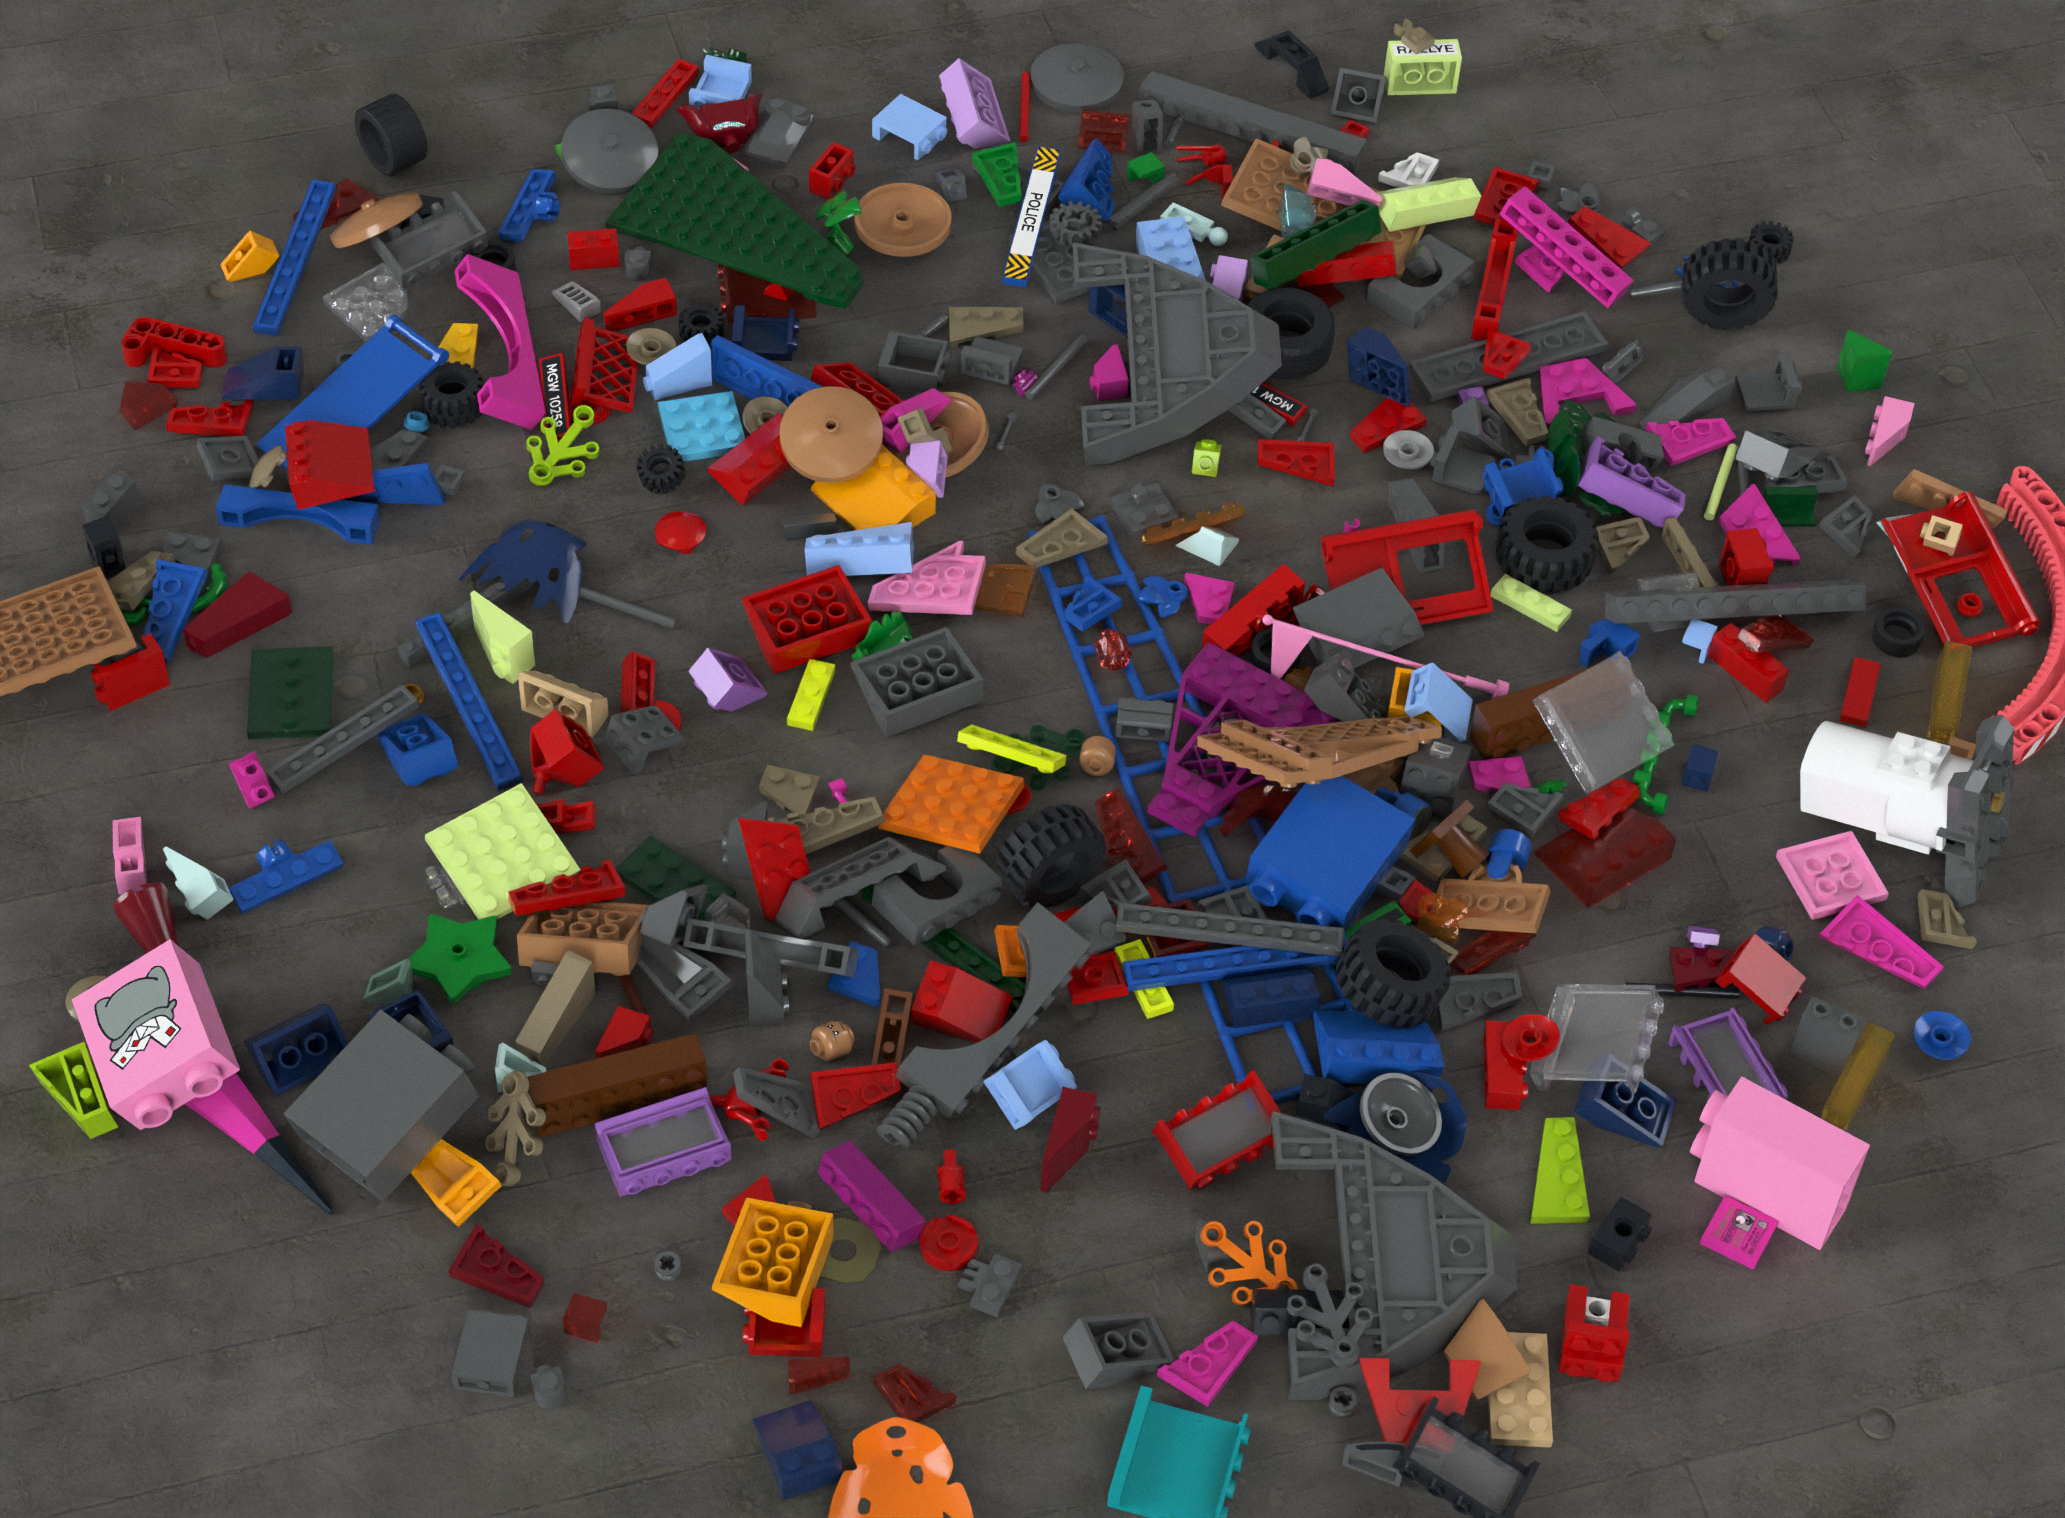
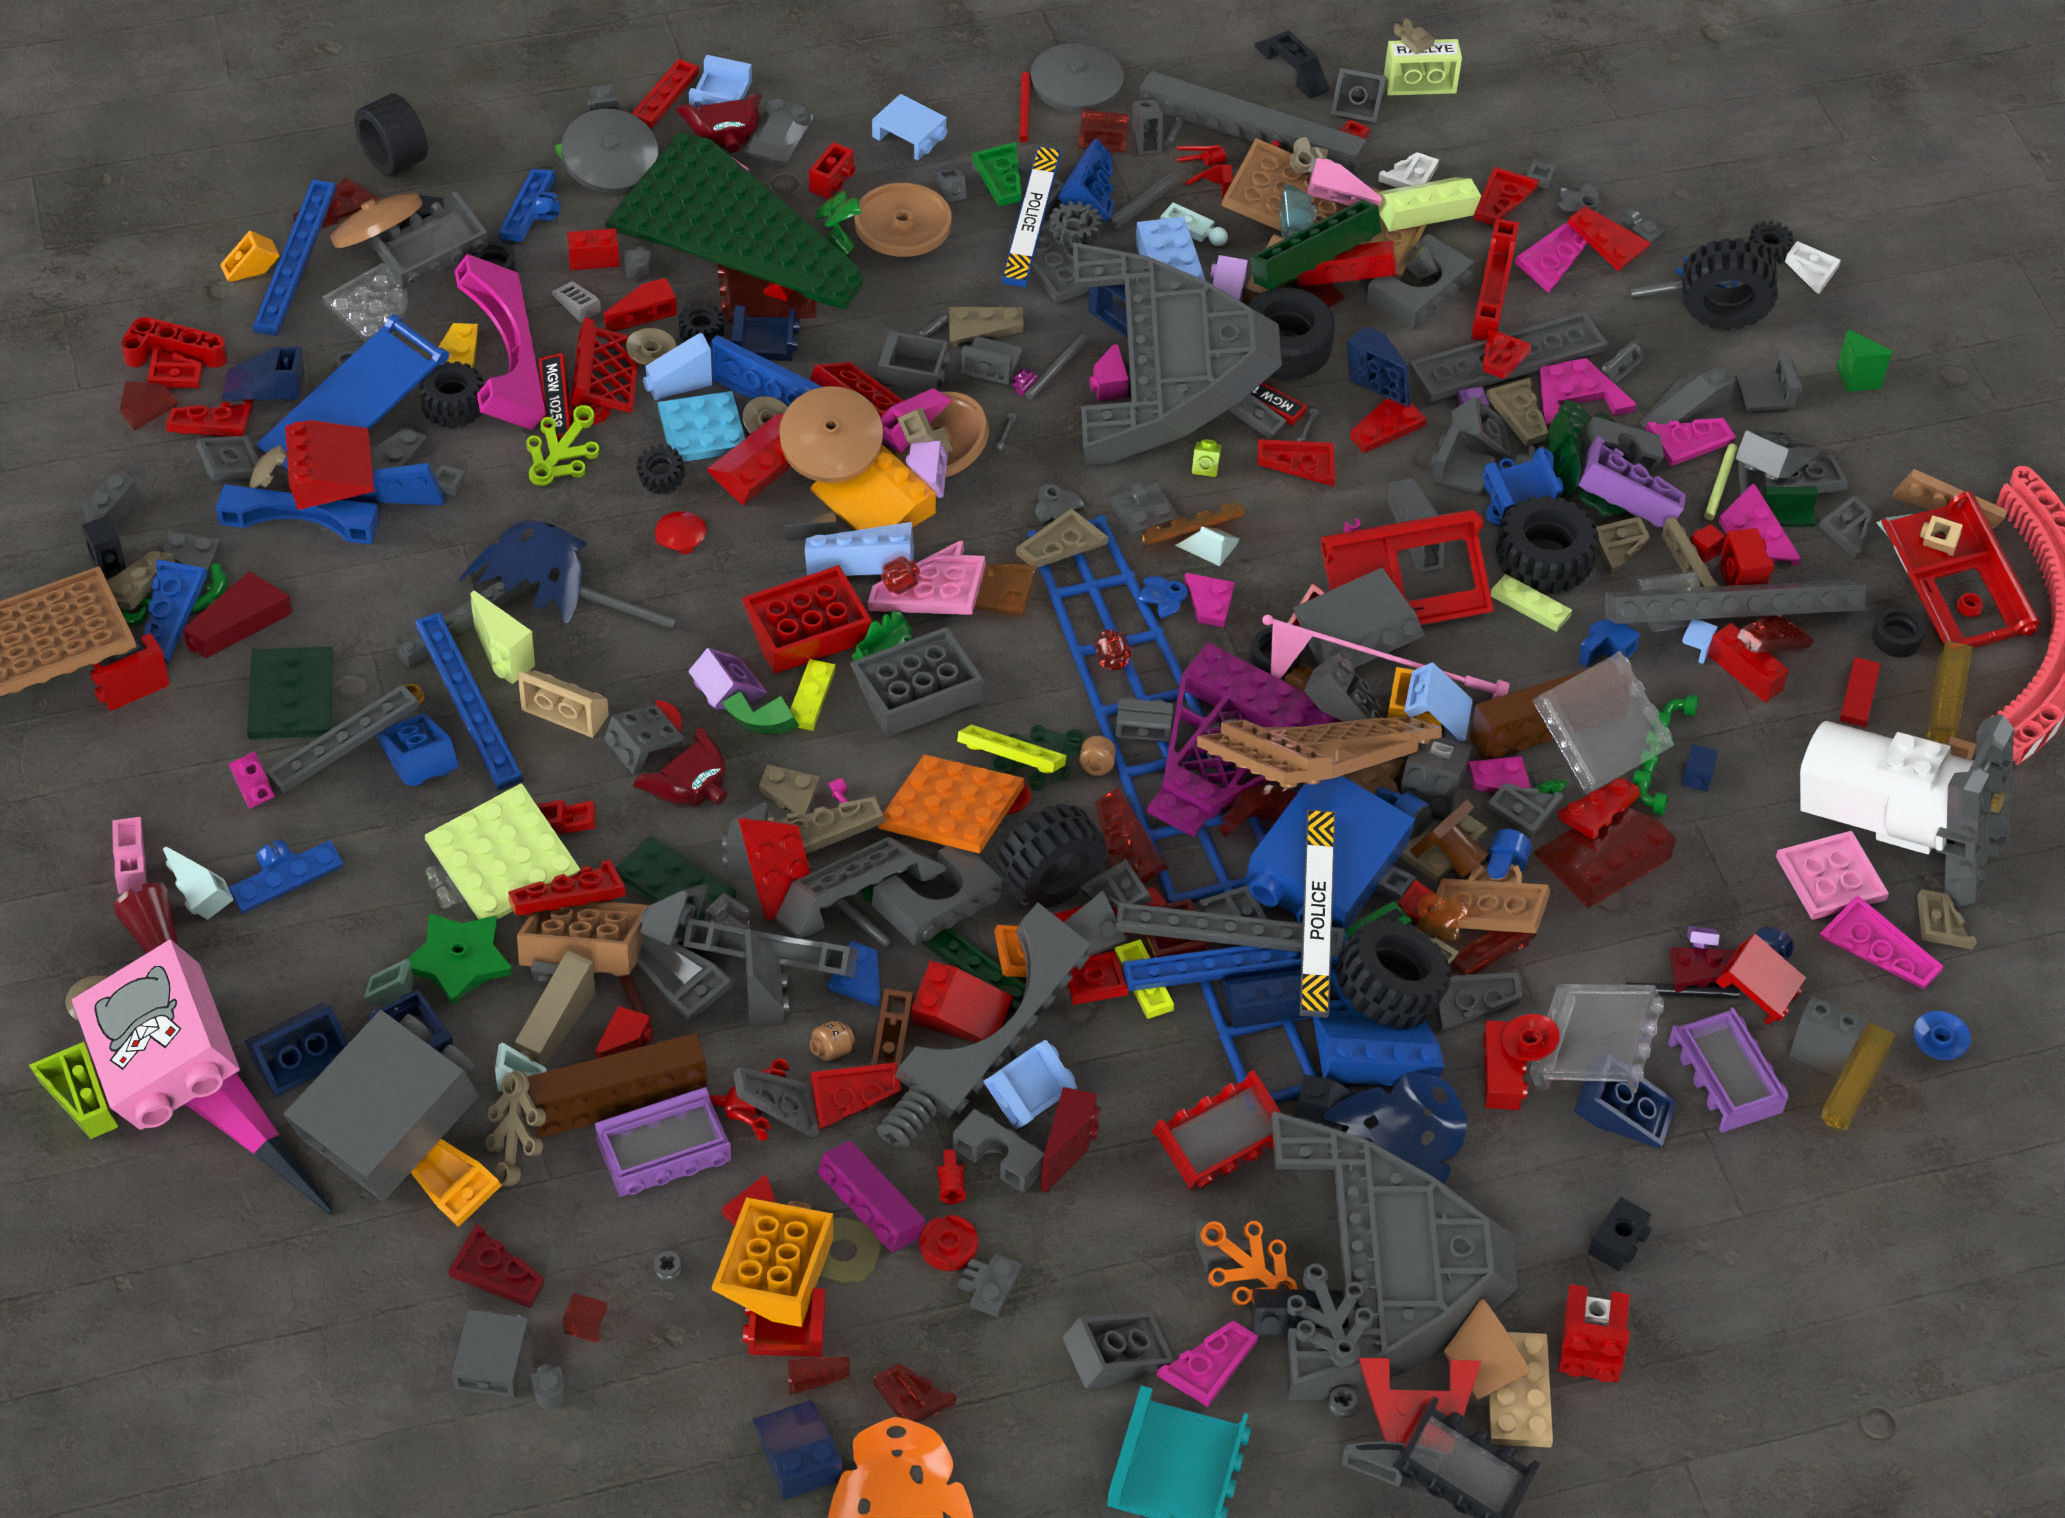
dark azure plate [404,411,430,433] -> none
red piece [530,709,605,796] -> none
red slope [621,651,655,713] -> none
dark green plate [702,47,748,63] -> none
lavender slope [939,58,1011,149] -> none
blue wing [1064,575,1122,632] -> none
green panel [1127,152,1165,185] -> none
red wedge [1202,564,1305,657] -> none
dark grey dish [1360,1073,1442,1156] -> none
light grey dish [1383,430,1434,469] -> none
dark pink brick [1500,186,1634,308] -> none
lime wing [1530,1117,1590,1224] -> none
bright pink brick [1690,1076,1870,1250] -> none
dark pink tile [1699,1195,1779,1270] -> none
bright pink slope [1865,396,1915,466] -> none
none -> dark red torso [632,726,727,807]
none -> green brick [722,691,799,734]
none -> clear red head [880,556,921,595]
none -> dark grey arch [953,1109,1044,1193]
none -> tile [1299,809,1335,1018]
none -> red plate [1690,524,1725,563]
none -> white wing [1785,241,1841,294]

